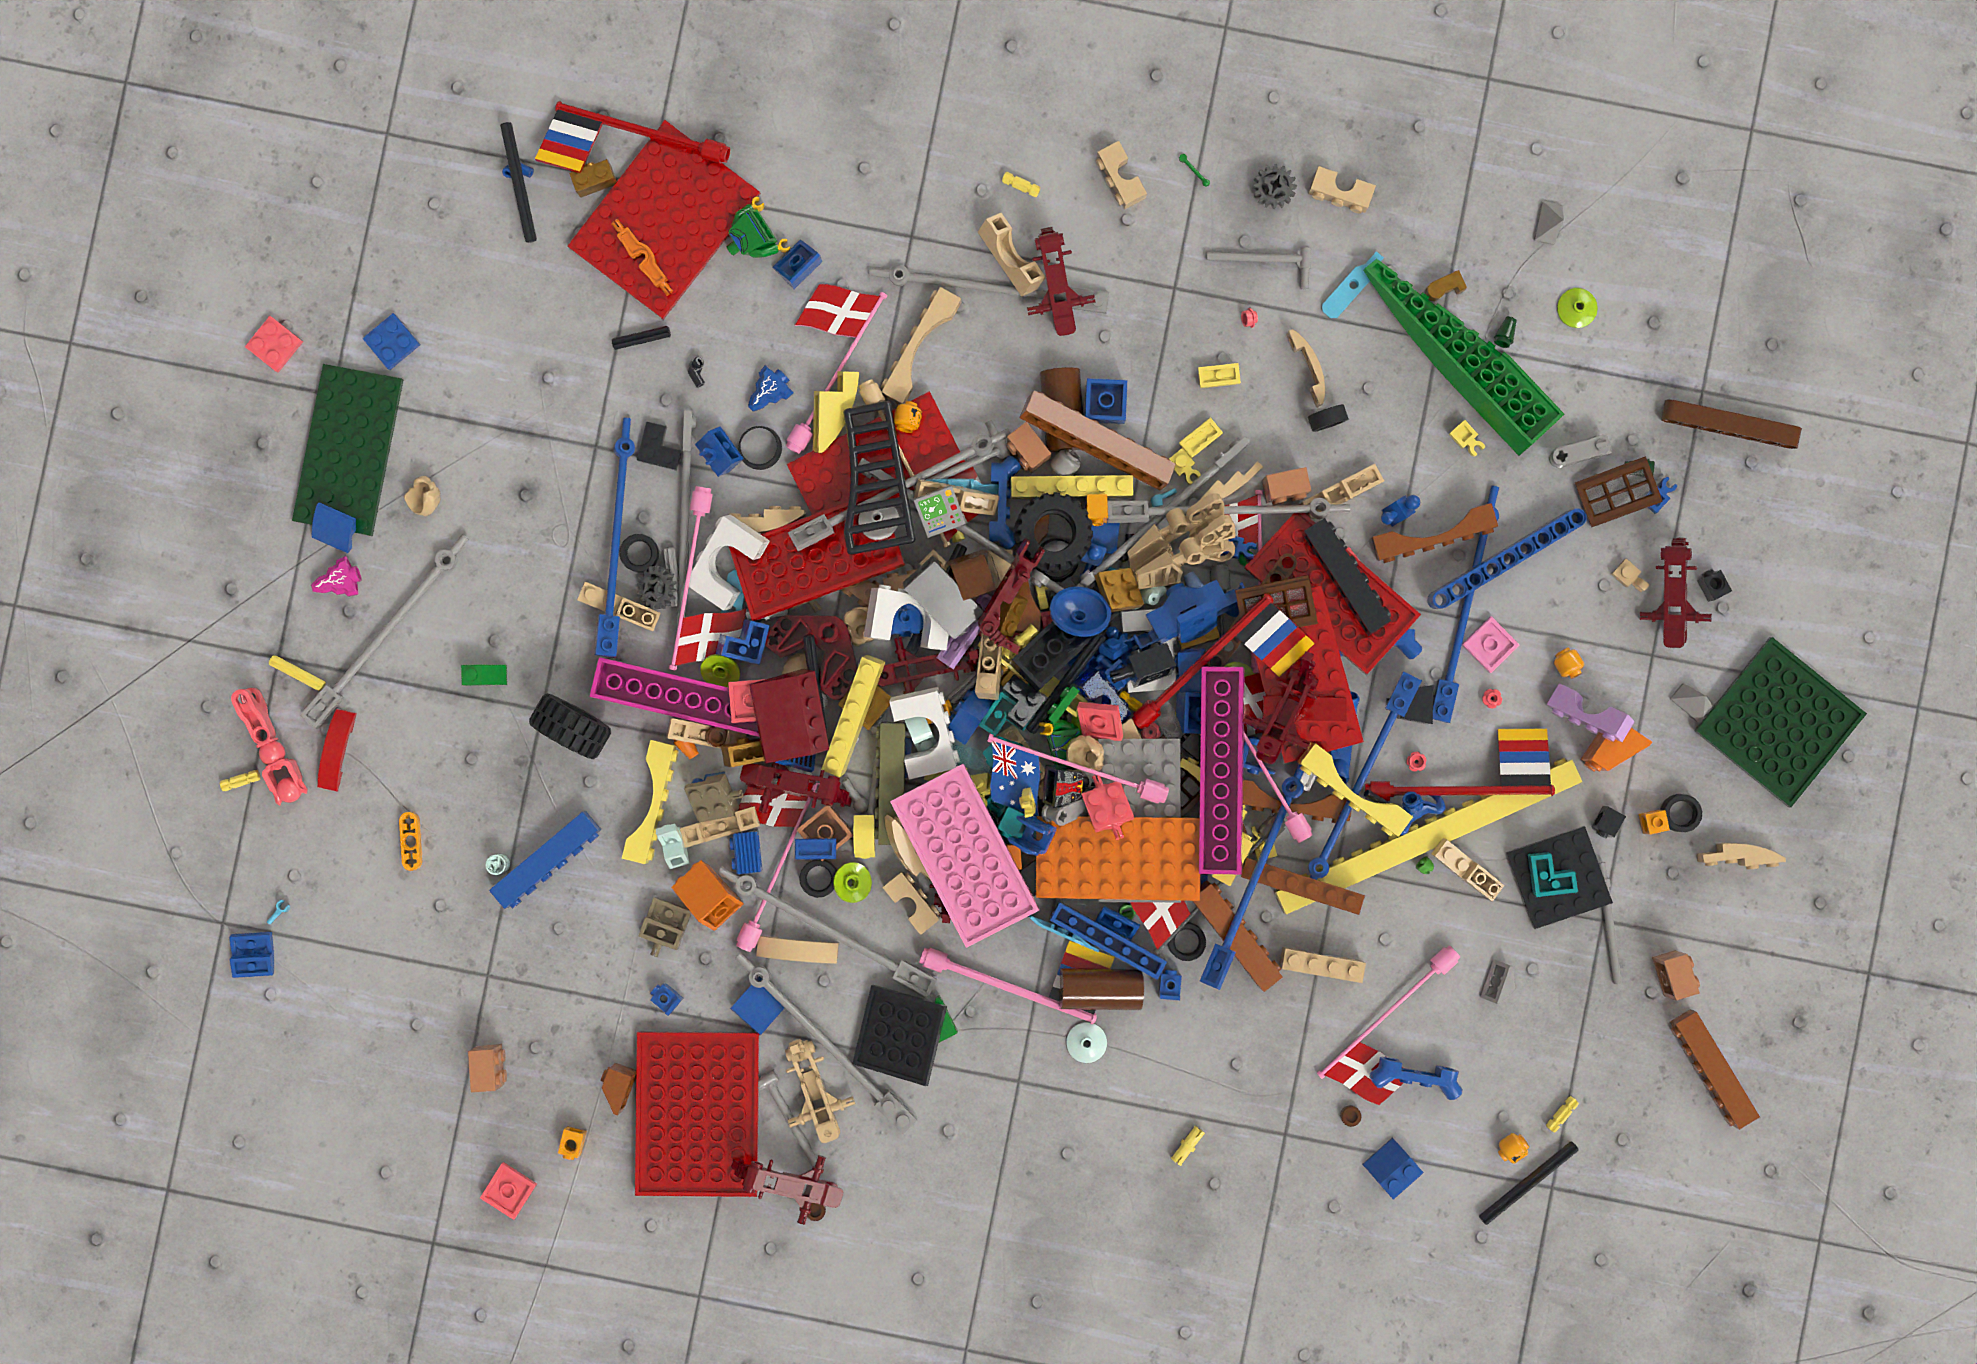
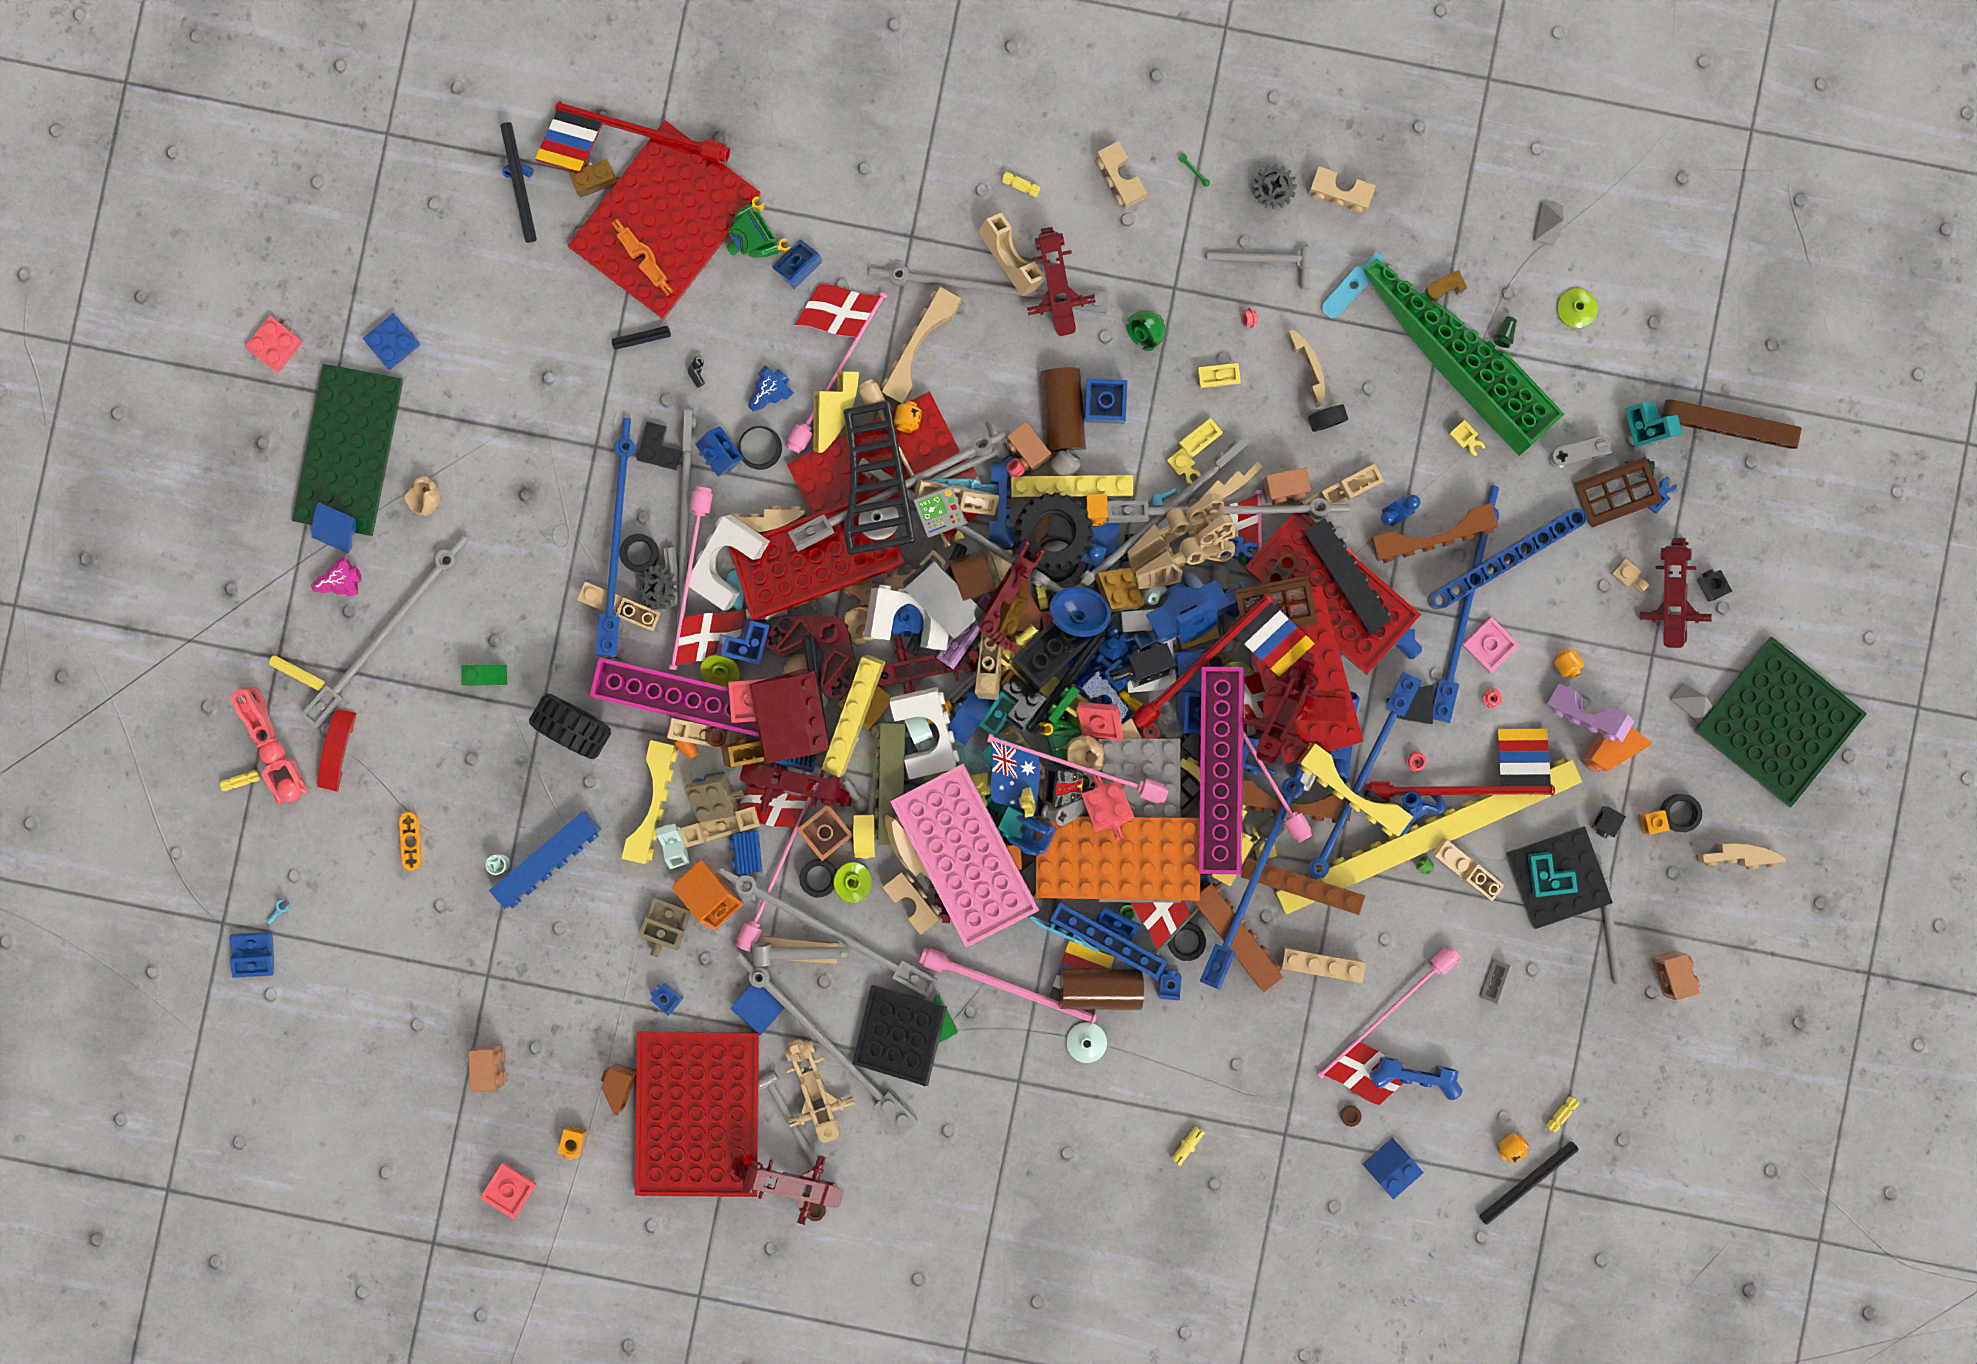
blue tile [795,838,836,859] -> none
brick [1019,390,1176,491] -> none
dark orange brick [1670,1009,1760,1130] -> none
none -> light grey piece [752,942,849,967]
none -> coral plate [1006,458,1025,477]
none -> green cylinder [1126,310,1166,351]
none -> teal brick [1625,401,1683,447]

